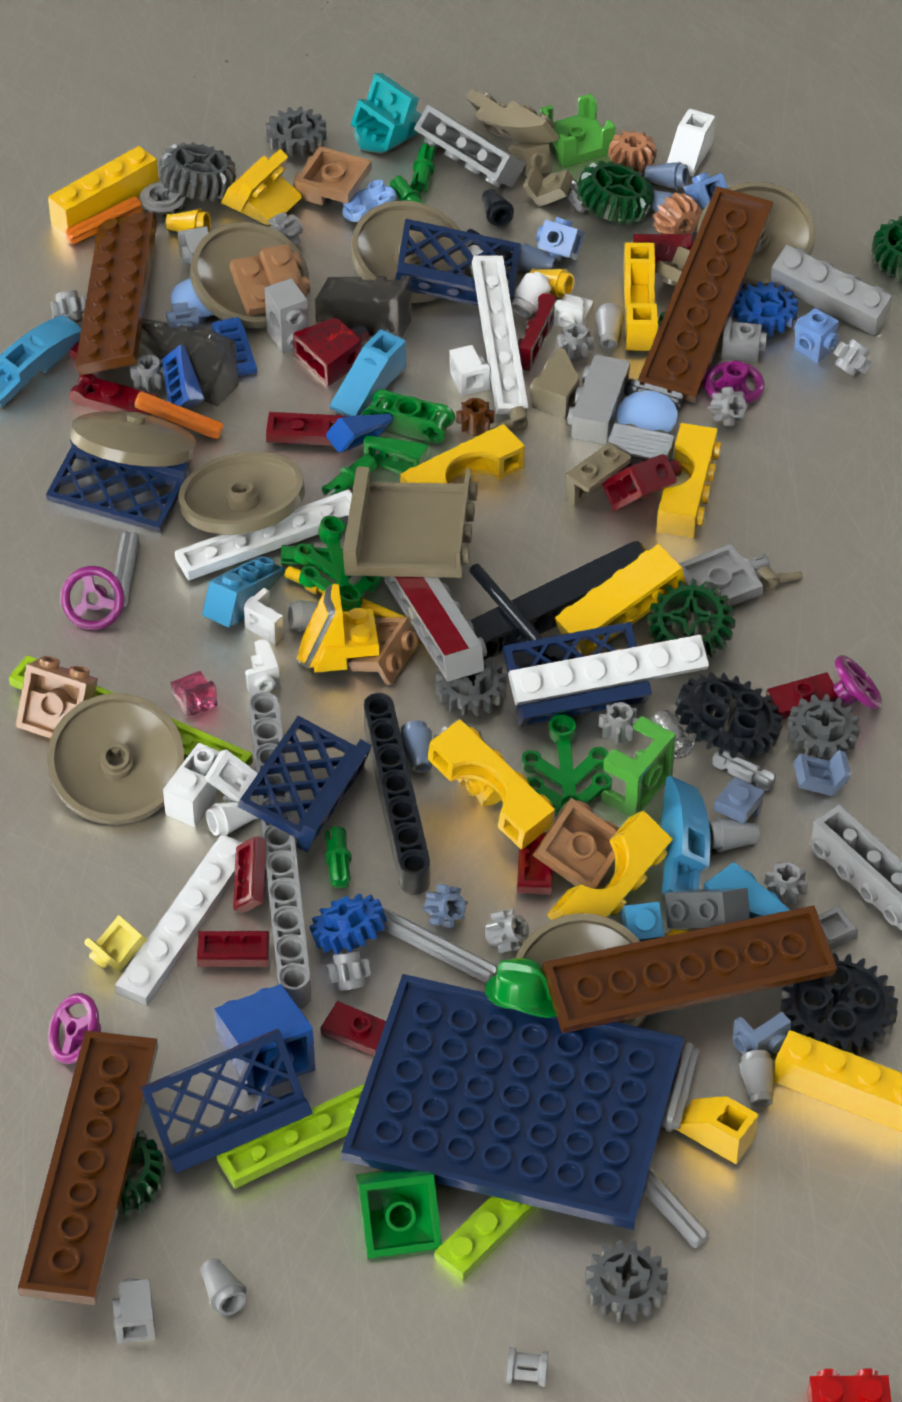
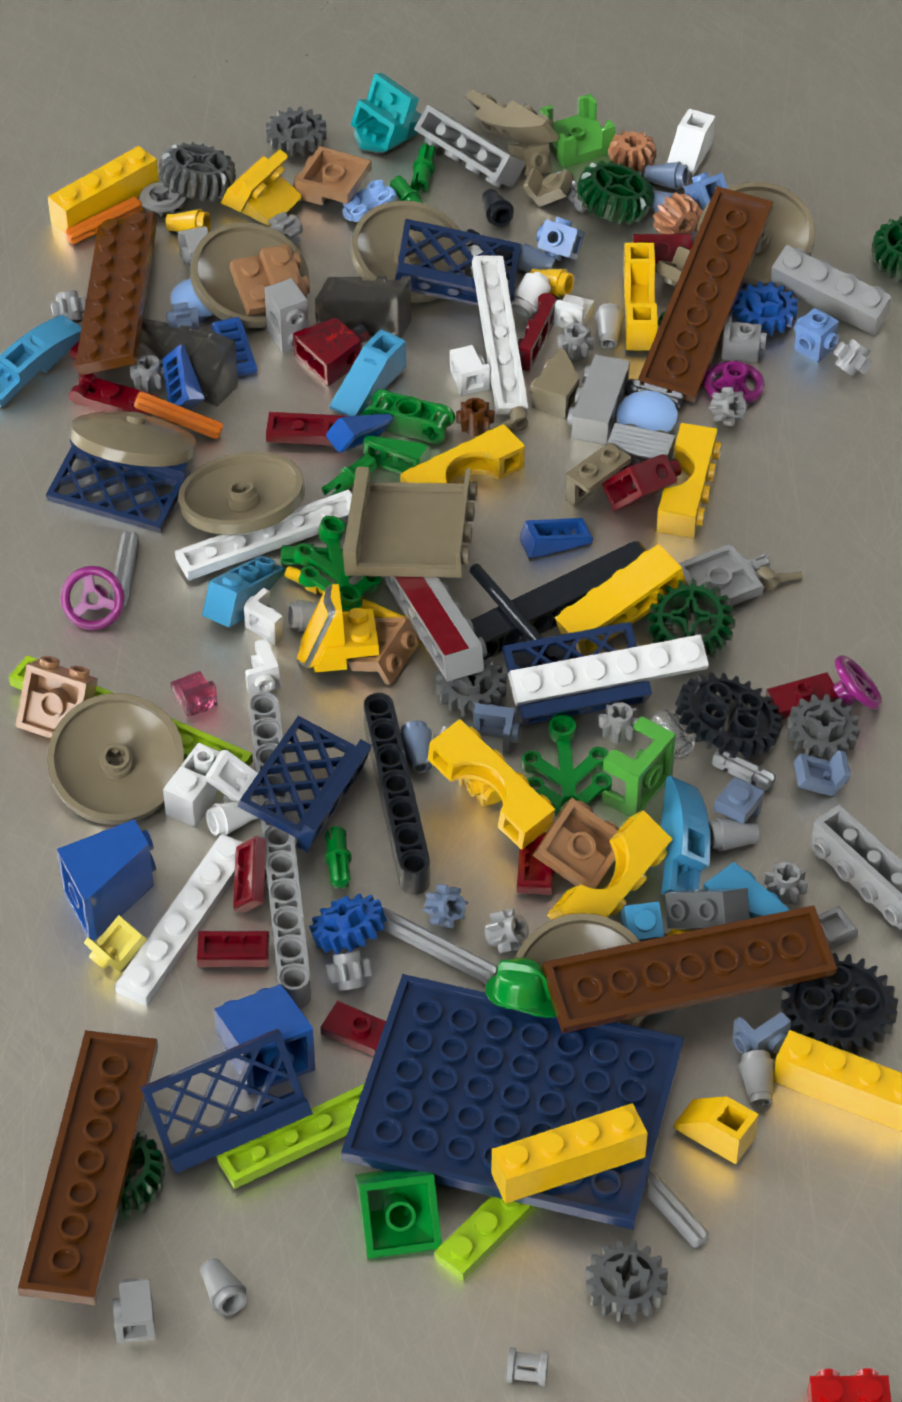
magenta piece [48,993,101,1064] -> none
light grey axle [662,1042,699,1132] -> none
none -> blue slope [57,819,156,940]
none -> sand blue bracket [473,703,521,754]
none -> yellow brick [491,1103,648,1204]
none -> blue slope [520,518,593,558]

